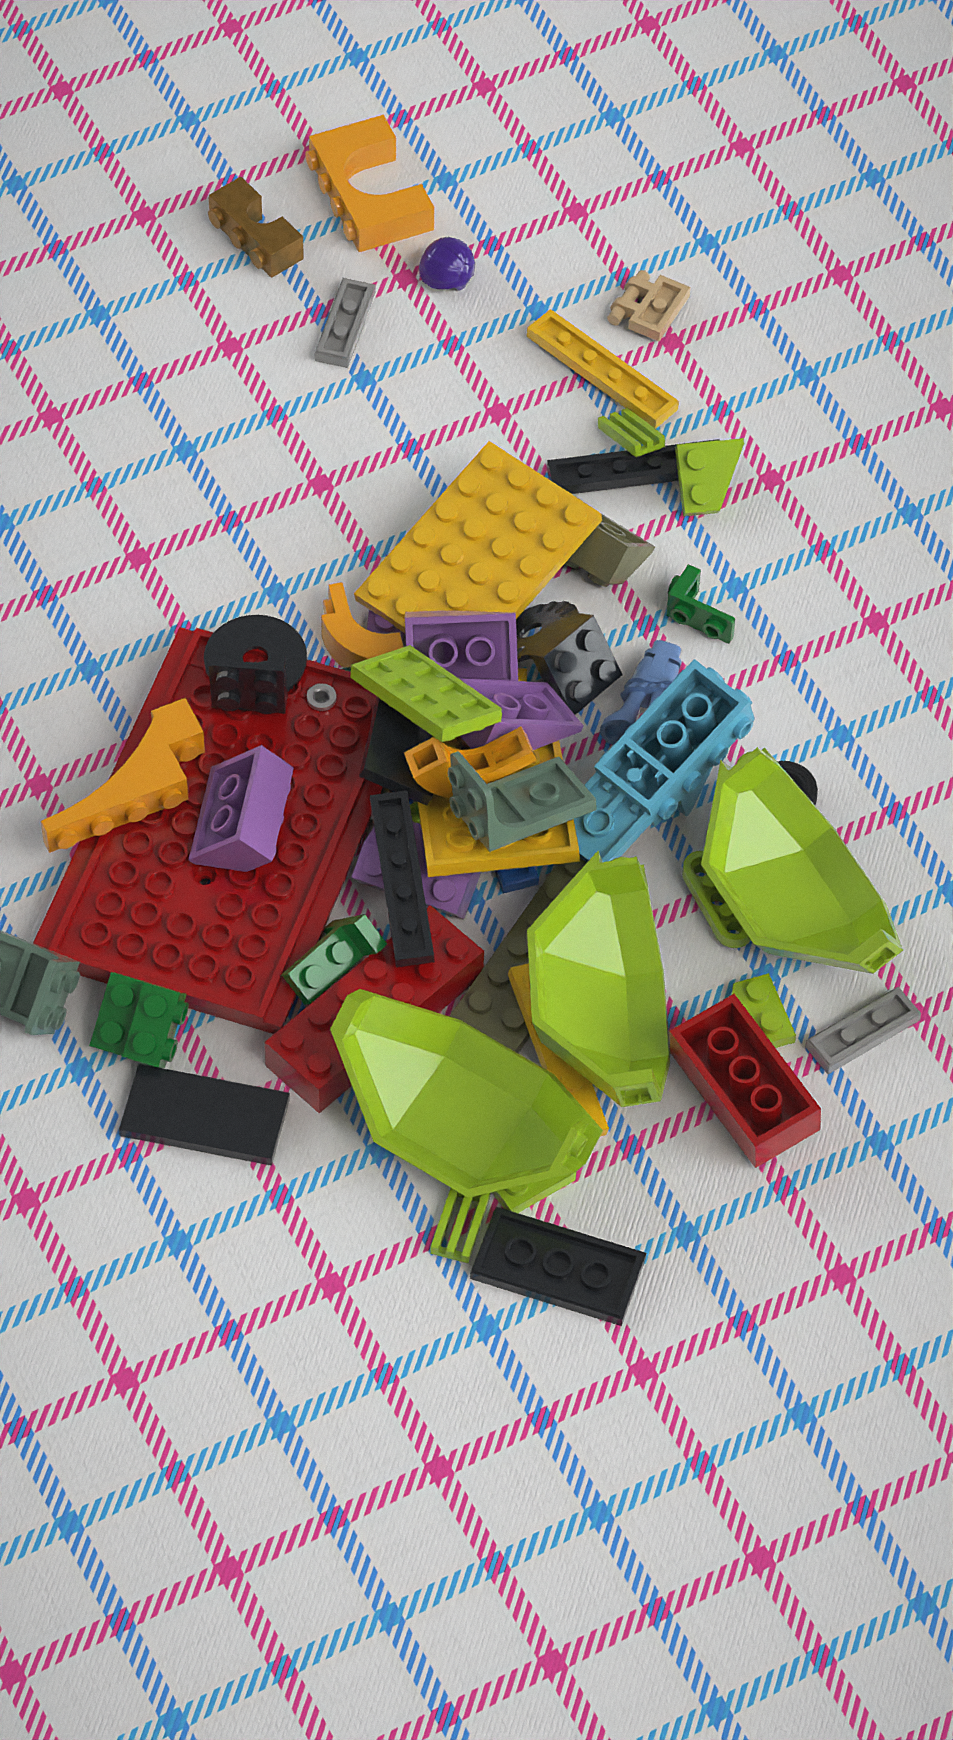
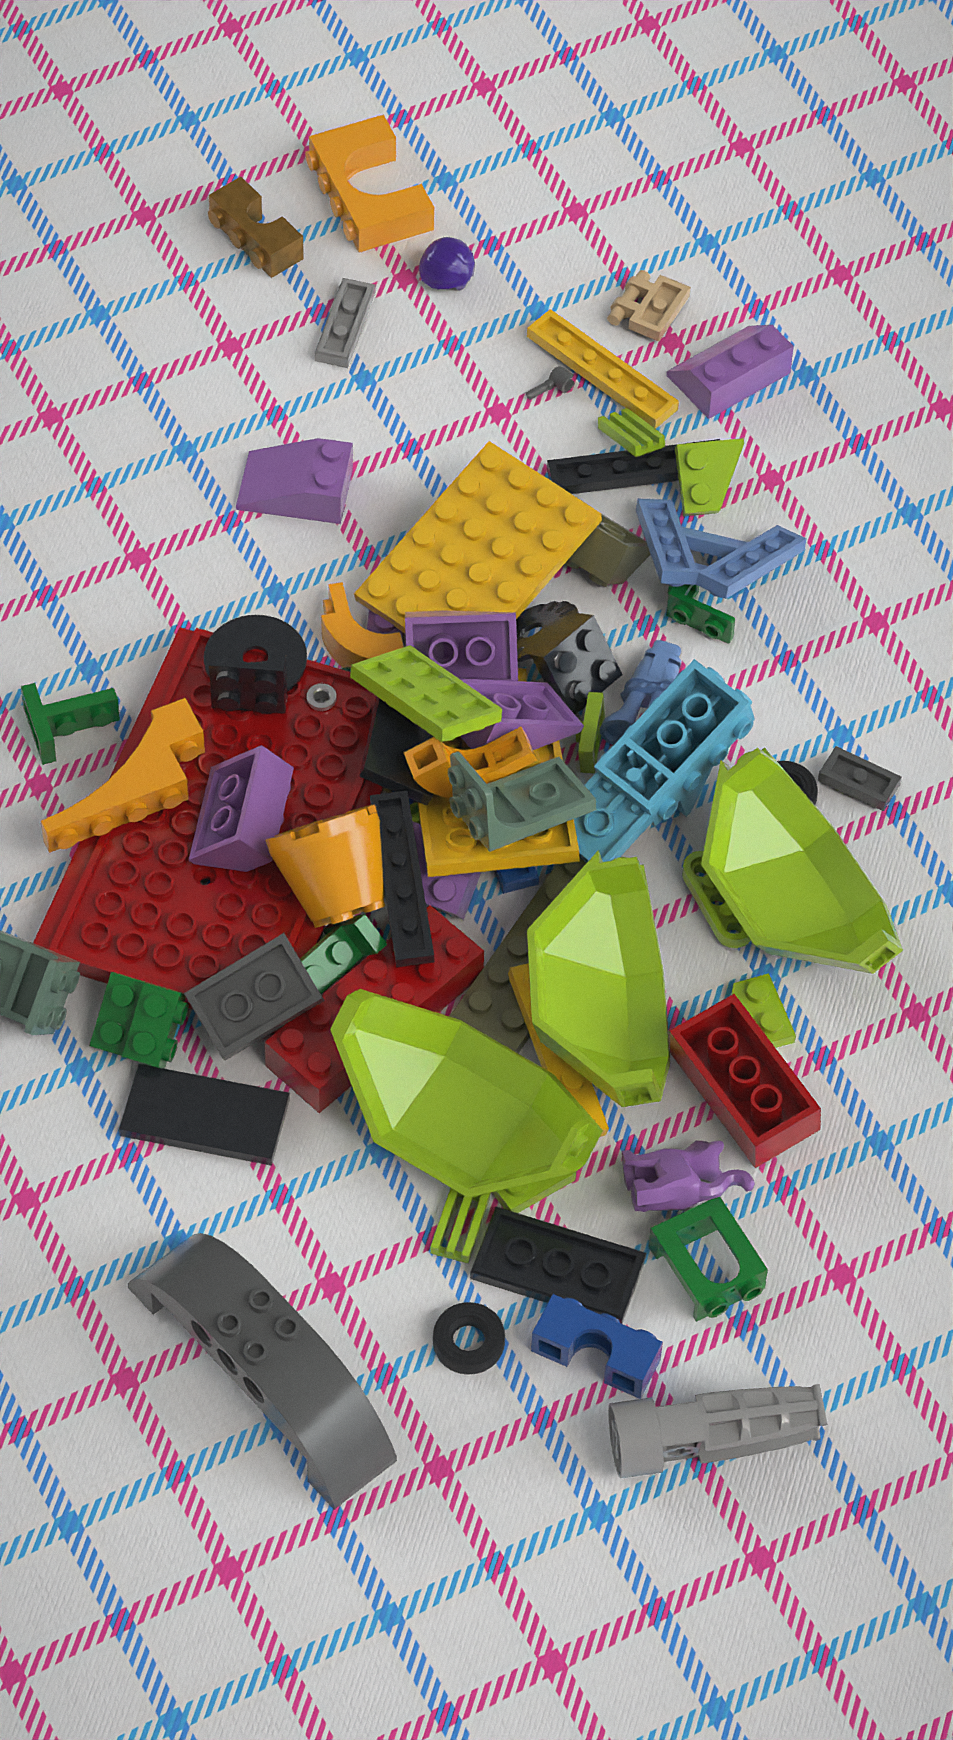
light grey tile [805,987,921,1074] -> none
none -> green bracket [21,683,120,765]
none -> dark grey slope [128,1233,397,1510]
none -> dark grey plate [184,933,325,1061]
none -> medium lavender slope [236,438,353,524]
none -> light orange cone [265,804,386,928]
none -> black tyre [433,1302,505,1375]
none -> dark grey hand [526,366,574,400]
none -> blue arch [531,1294,663,1399]
none -> lime plate [576,692,605,774]
none -> light grey piece [608,1384,828,1478]
none -> medium lavender animal [622,1140,755,1212]
none -> medium blue plate [636,498,807,599]
none -> green panel [648,1197,768,1322]
none -> medium lavender slope [666,325,794,419]
none -> dark grey plate [818,746,902,811]

